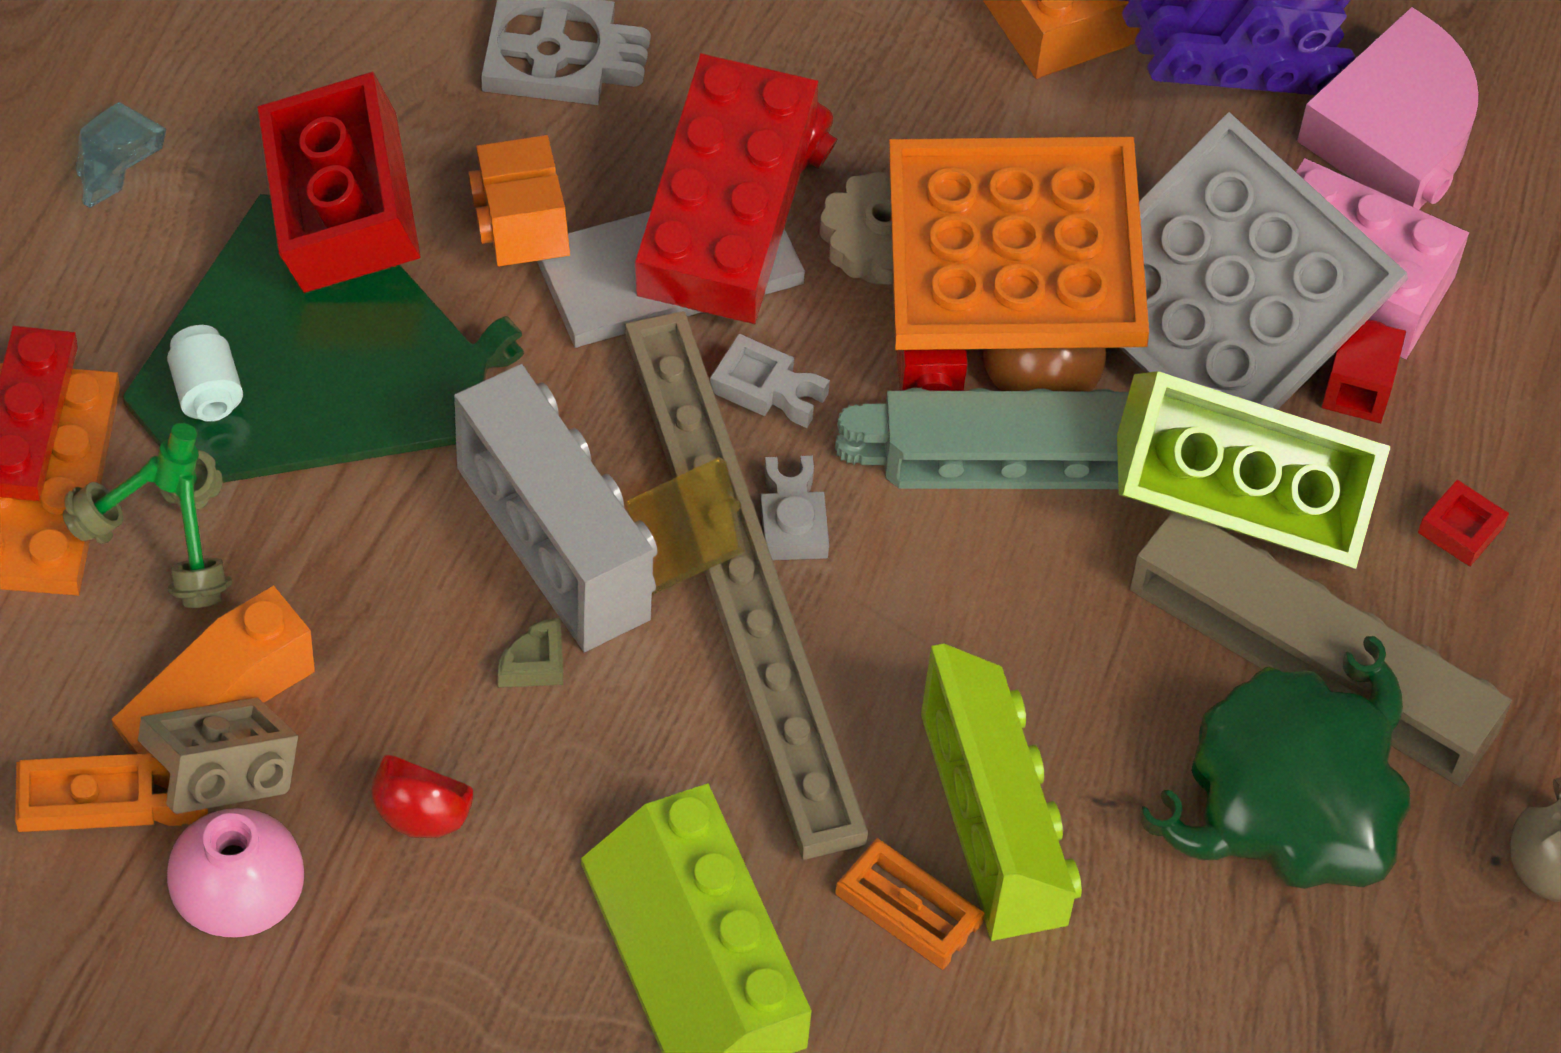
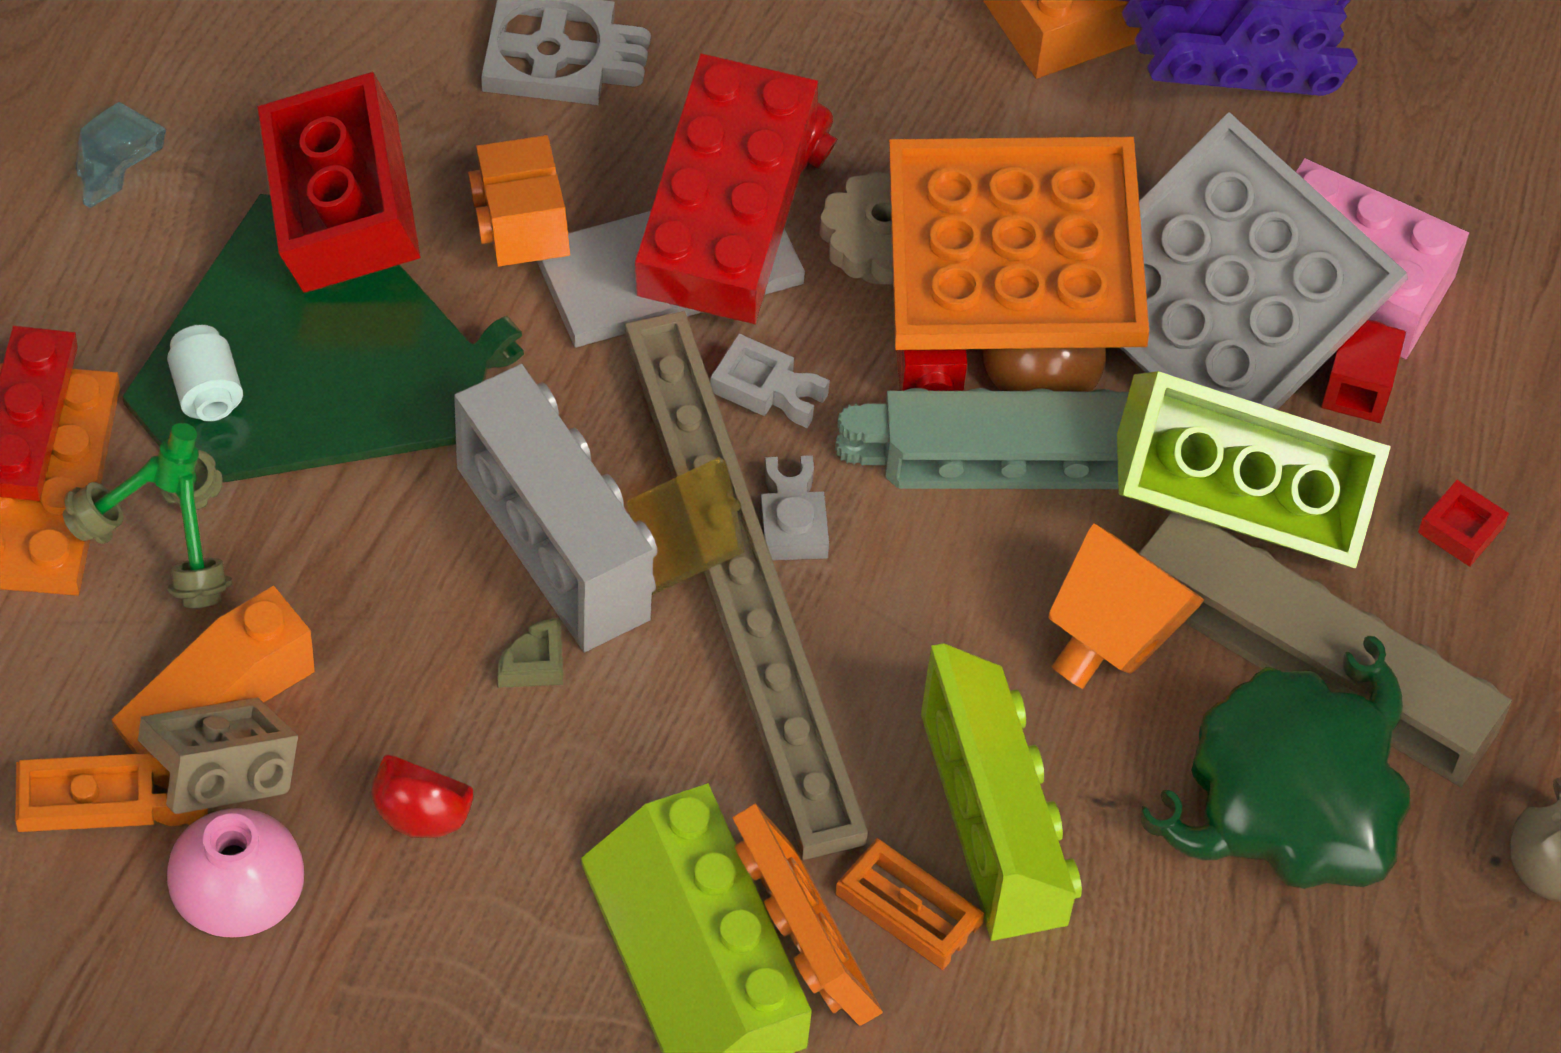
bright pink brick [1297,7,1478,210] -> none
none -> orange plate [732,803,883,1026]
none -> orange torso [1048,523,1205,689]

